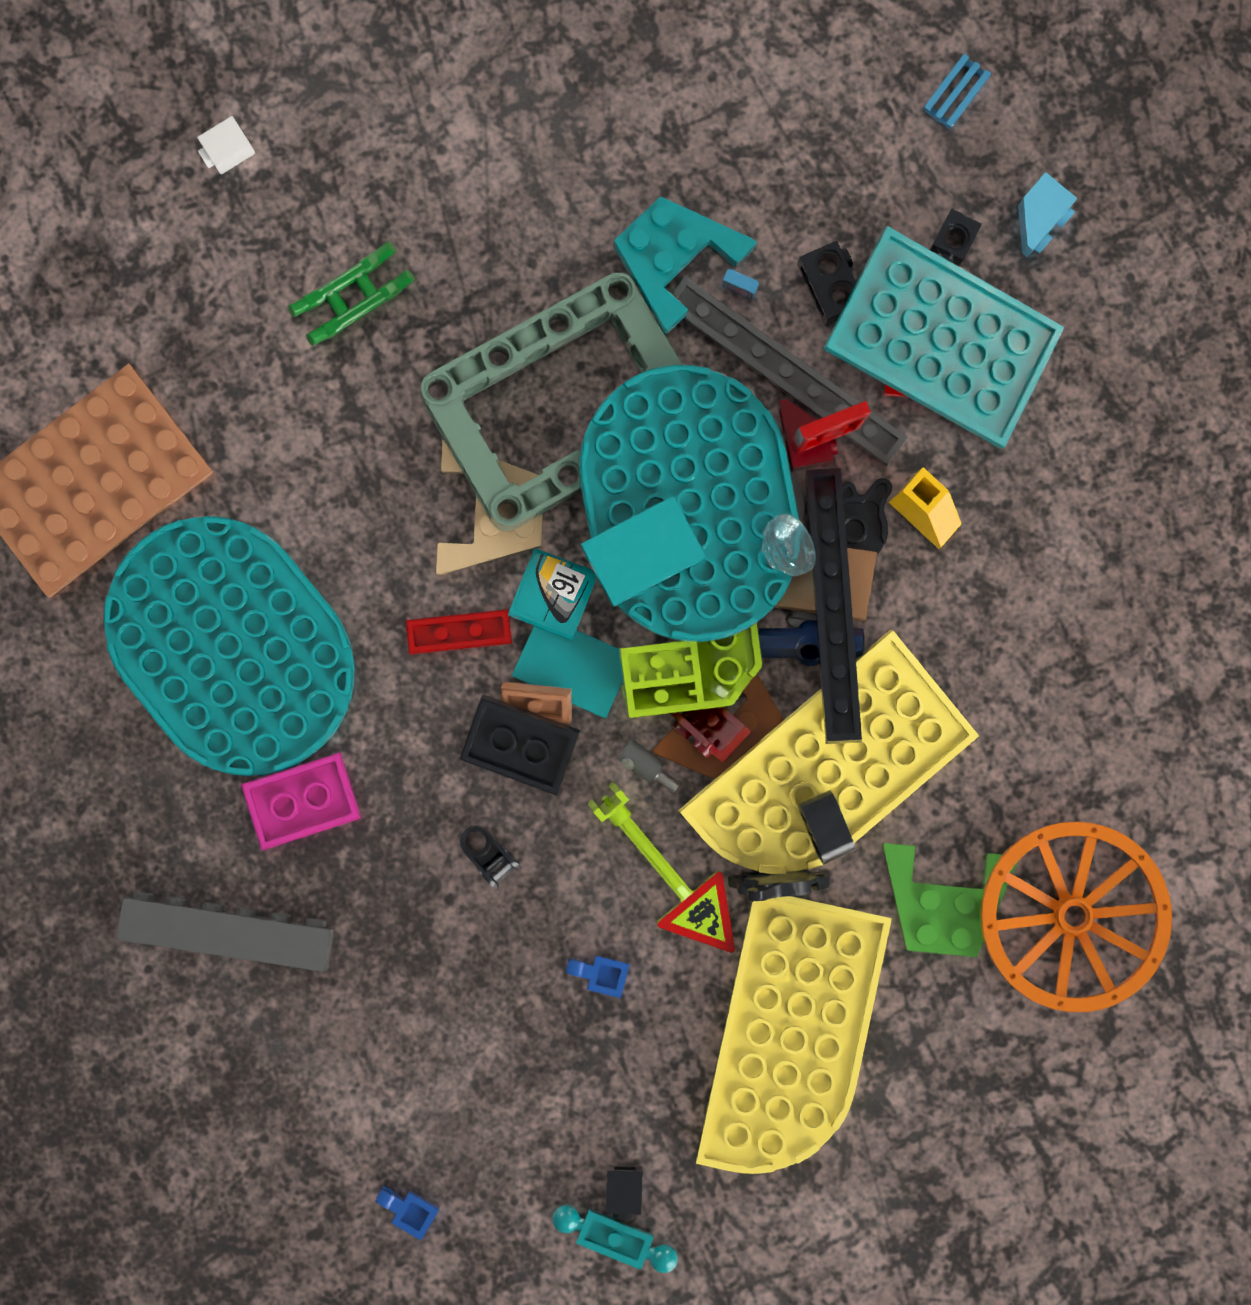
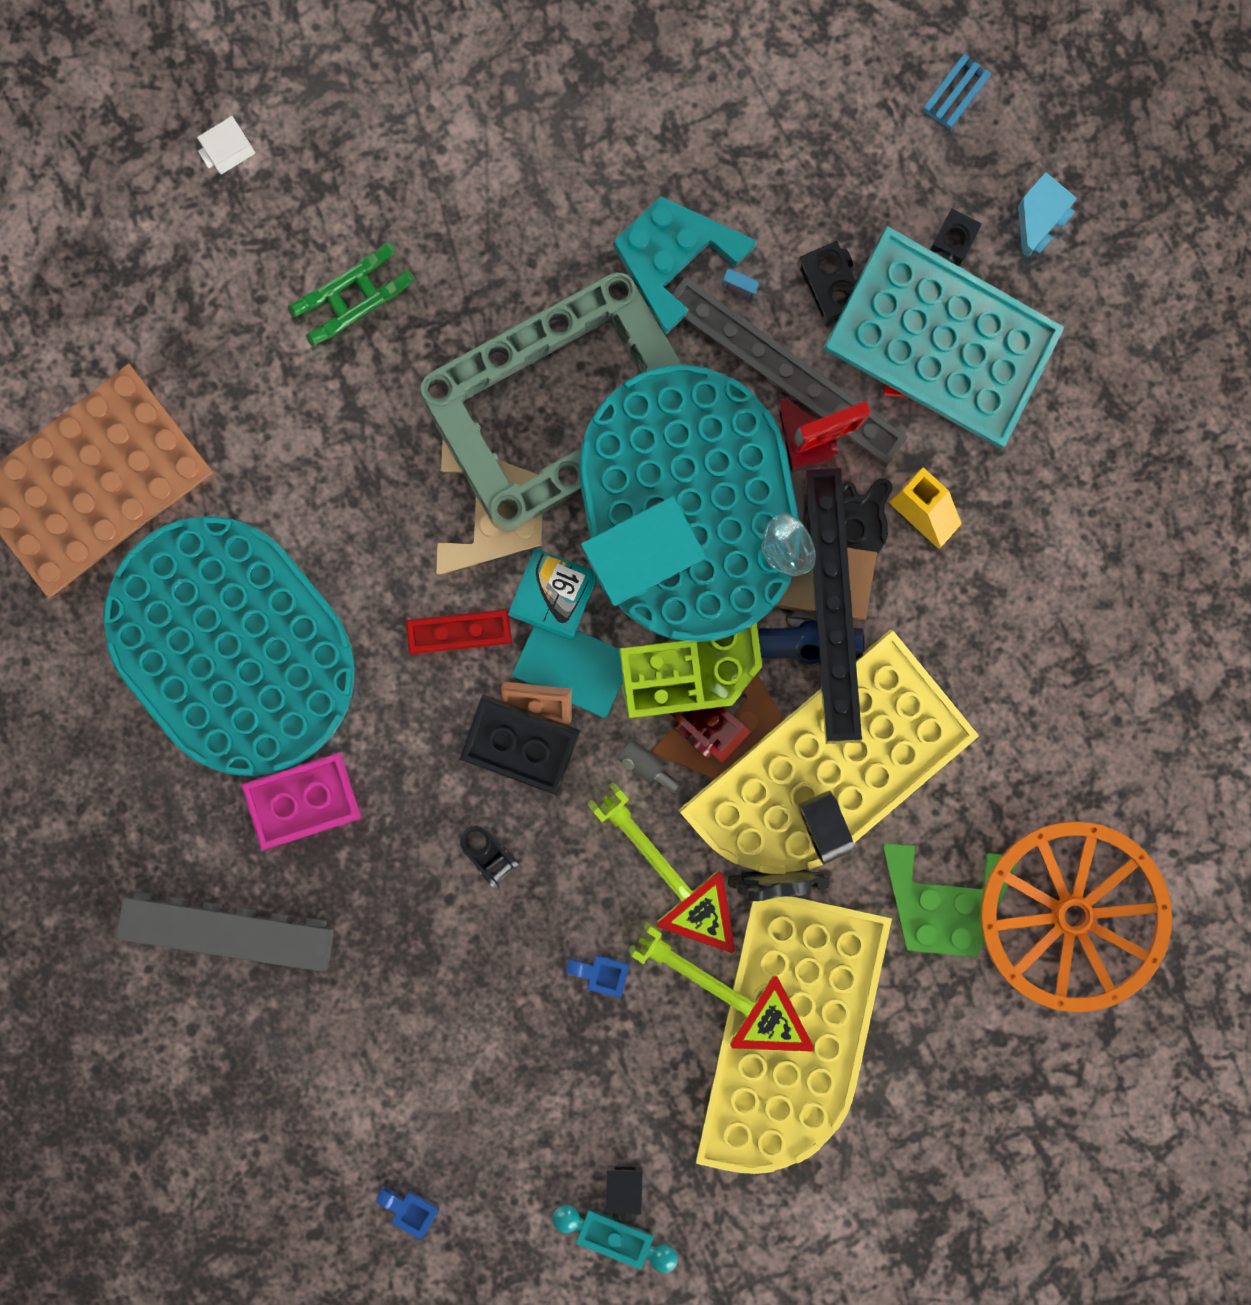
none -> piece [628,921,814,1052]

